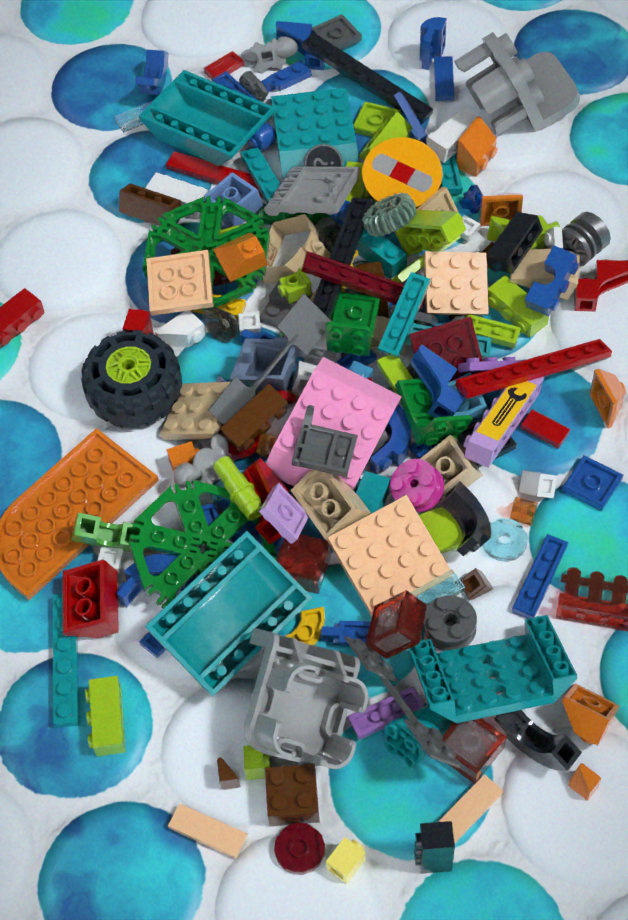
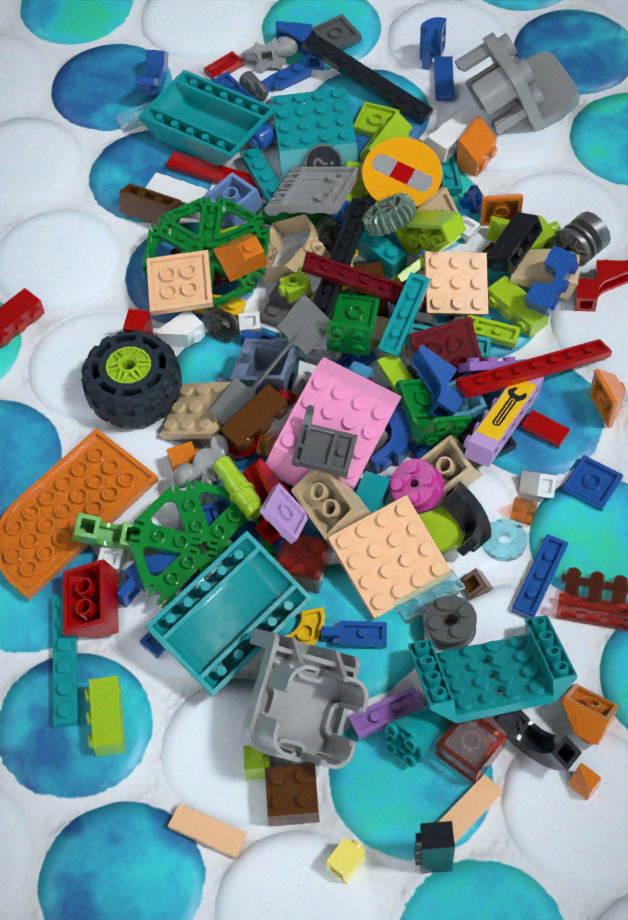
reddish brown slope [217,757,241,790] -> none
dark red tile [274,823,325,875] -> none
dark grey hinge [344,636,461,768] -> none
clear red piece [365,590,427,659] -> none
blue tile [394,92,428,145] -> none
white plate [544,227,563,249] -> none

